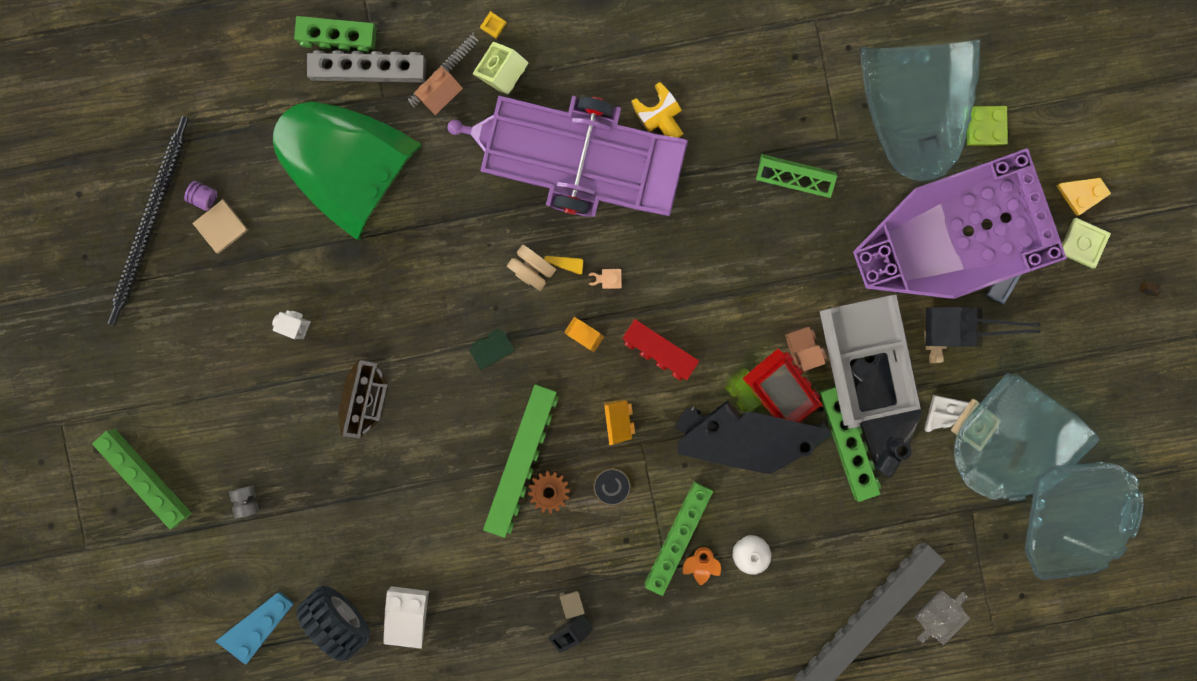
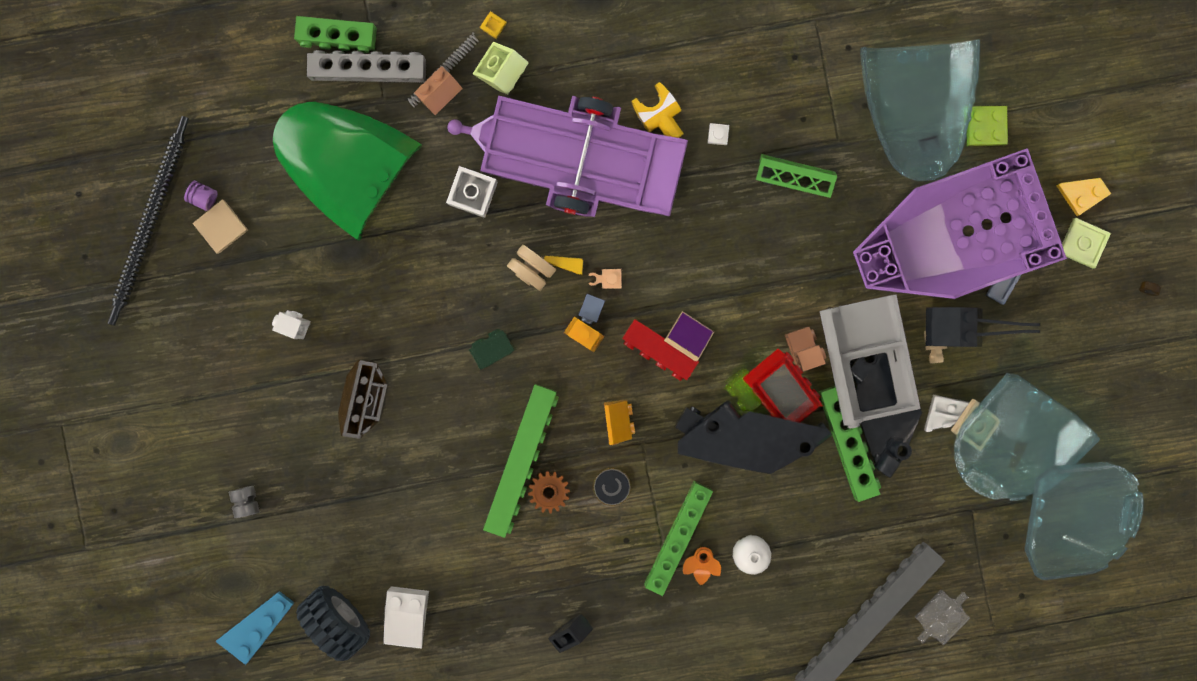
bright green brick [92,429,192,530] -> none
dark tan panel [560,591,585,619] -> none
none -> white brick [446,166,498,218]
none -> sand blue brick [579,294,605,325]
none -> dark purple tile [664,311,714,362]
none -> white plate [708,123,729,145]

